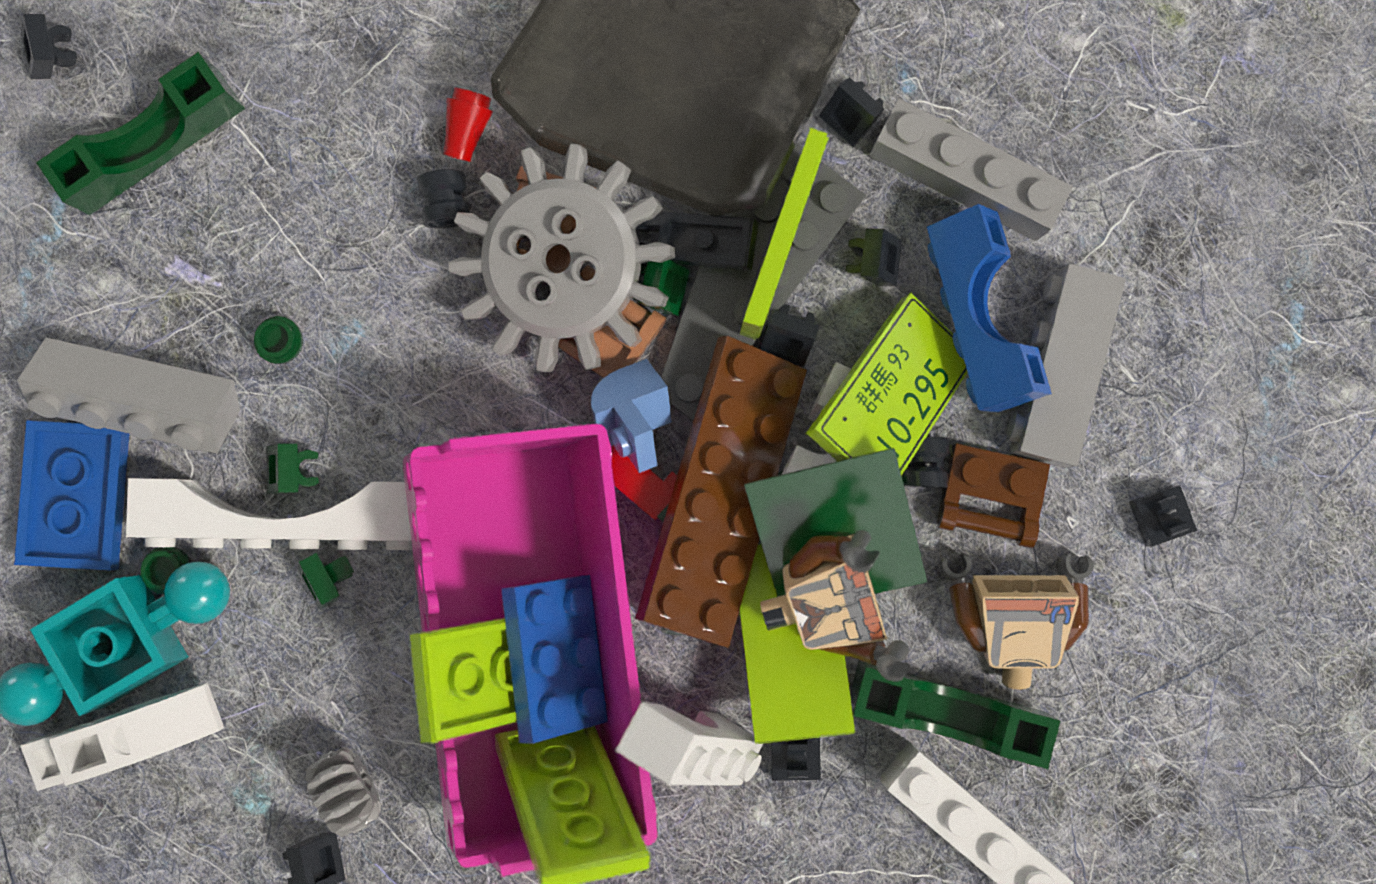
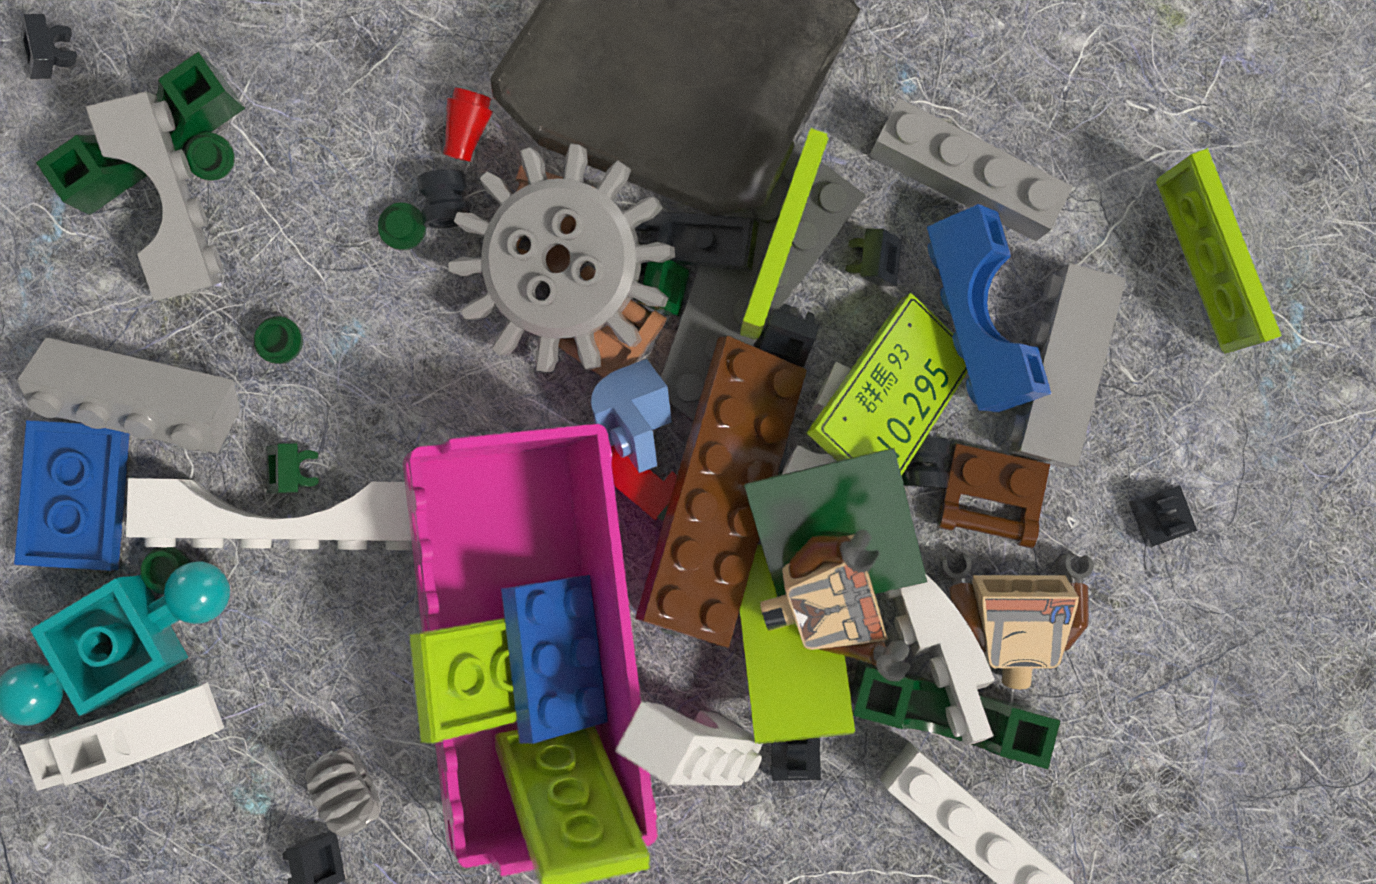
dark green tile [297,553,354,610] -> none
black tile [819,77,884,147] -> none
none -> light grey arch [85,92,223,301]
none -> dark green plate [185,132,235,181]
none -> dark green plate [378,202,427,251]
none -> white slope [884,575,995,746]
none -> lime tile [1156,148,1282,354]

